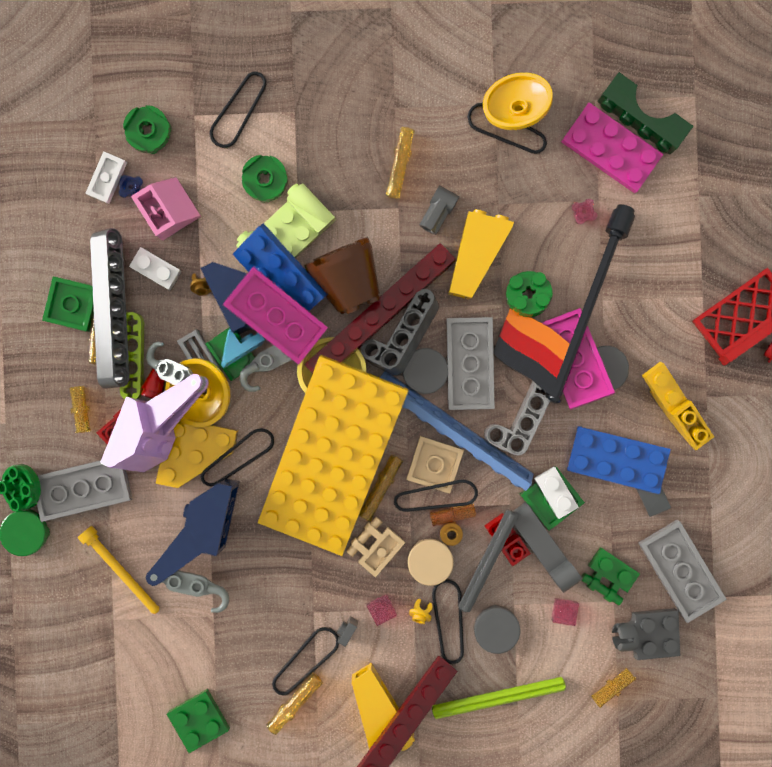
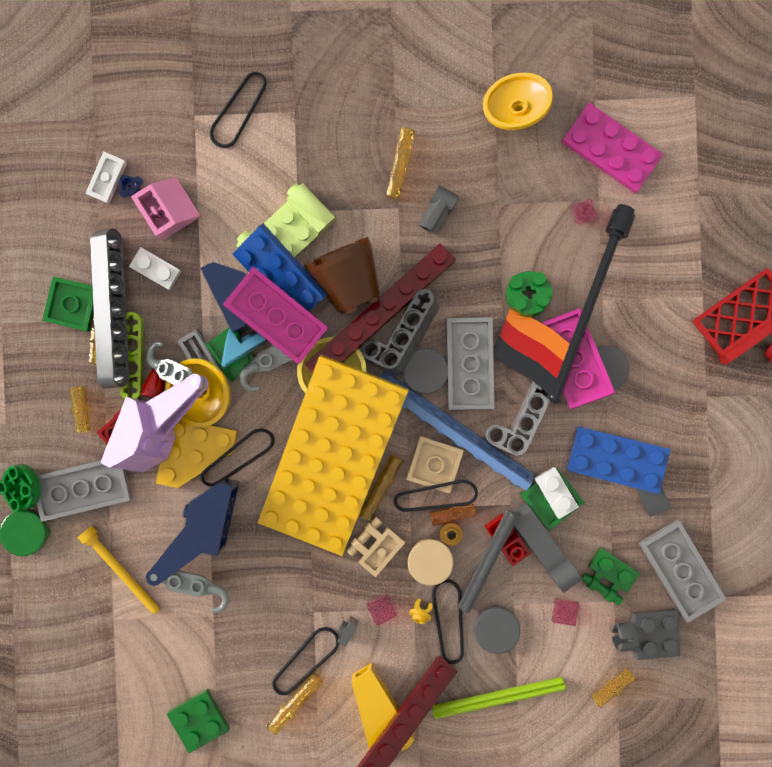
green plate [123,105,172,154] -> none
pearl gold plate [190,273,212,296] -> none
green plate [242,155,288,203] -> none
yellow slope [448,209,514,300] -> none
black piece [467,103,547,154] -> none
dark green arch [597,72,694,154] -> none
yellow slope [642,362,714,450] -> none

